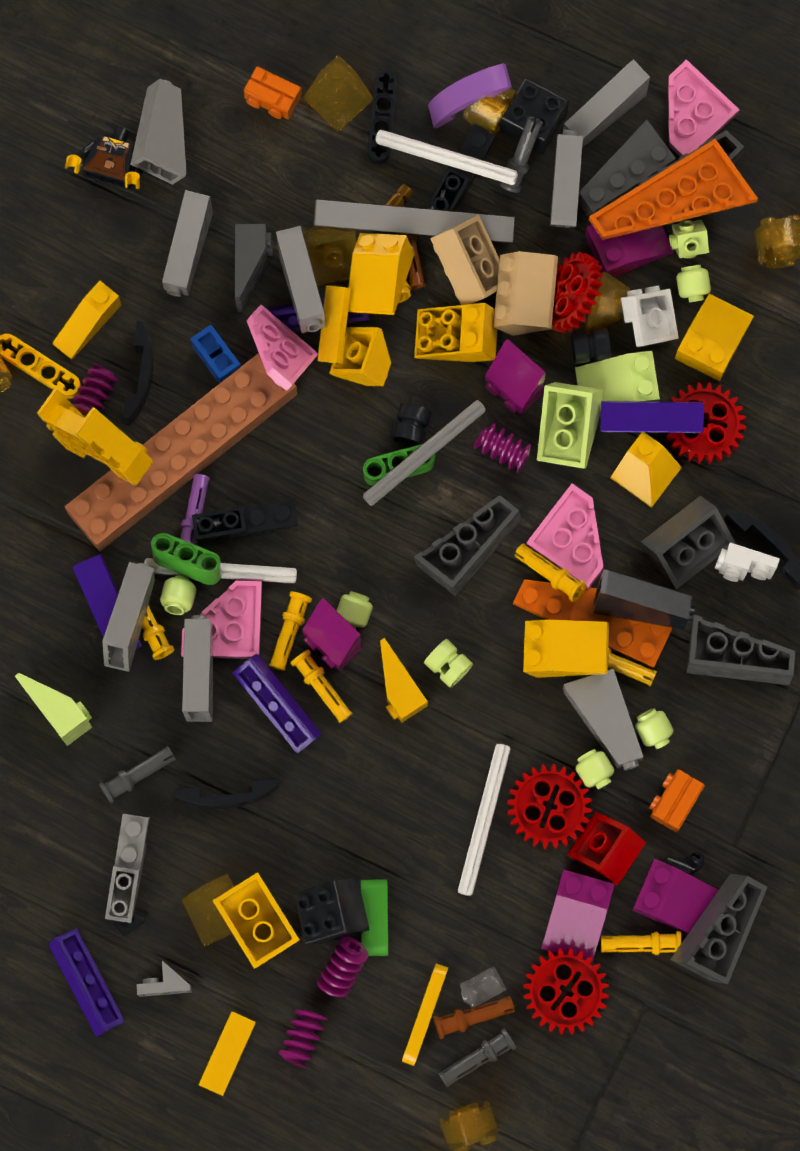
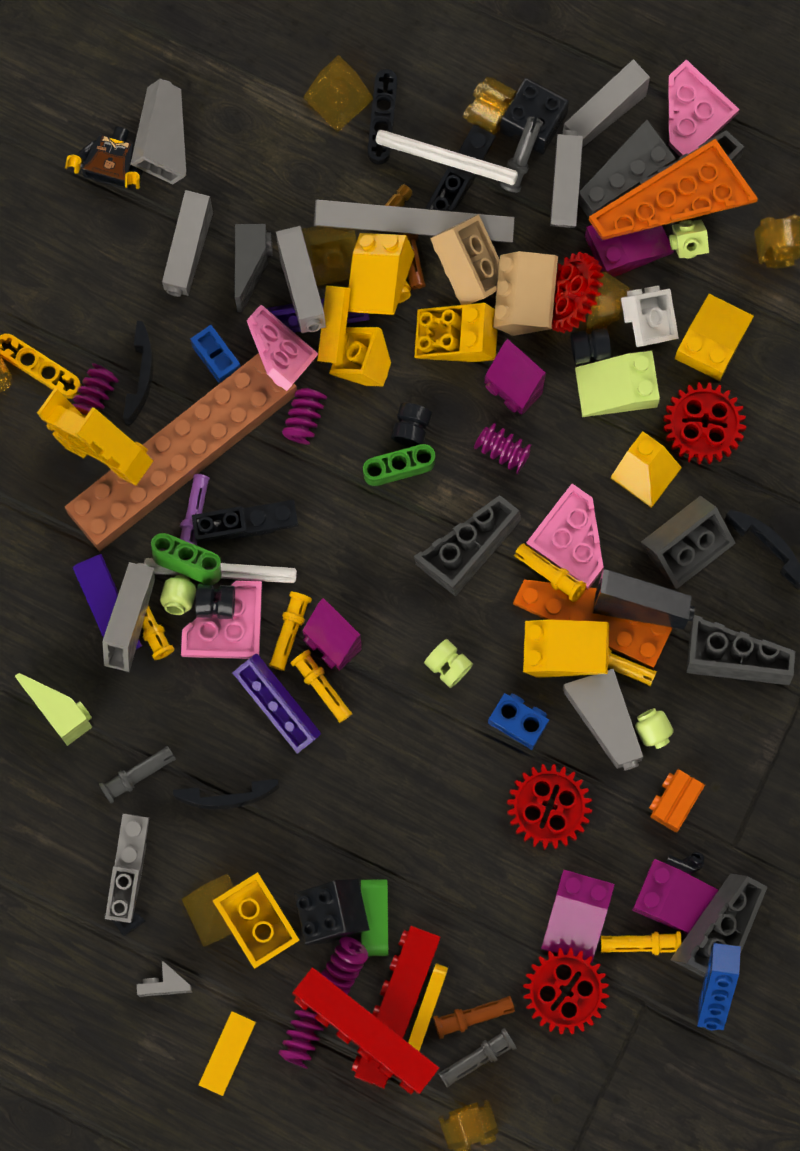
dark purple slope [49,928,125,1037] -> none
yellow slope [52,281,122,360] -> none
light grey slope [182,615,213,722] -> none
orange brick [244,66,302,120] -> none
yellowish green head [336,591,373,630] -> none
light grey axle [363,400,485,506] -> none
yellow slope [380,638,428,723] -> none
medium lavender slope [428,63,512,128] -> none
white axle [458,744,511,896] -> none
clear bracket [460,966,507,1008] -> none
yellowish green slope [537,382,603,469] -> none
red slope [567,812,646,886] -> none
yellowish green head [576,749,614,790] -> none
dark purple slope [600,401,704,433] -> none
yellowish green head [676,265,711,303] -> none
white plate [715,543,780,582] -> none
none -> black wheel [196,584,235,620]
none -> magenta piece [282,388,327,445]
none -> red brick [292,967,439,1095]
none -> red brick [352,926,441,1089]
none -> blue brick [488,693,549,750]
none -> blue brick [697,943,741,1030]

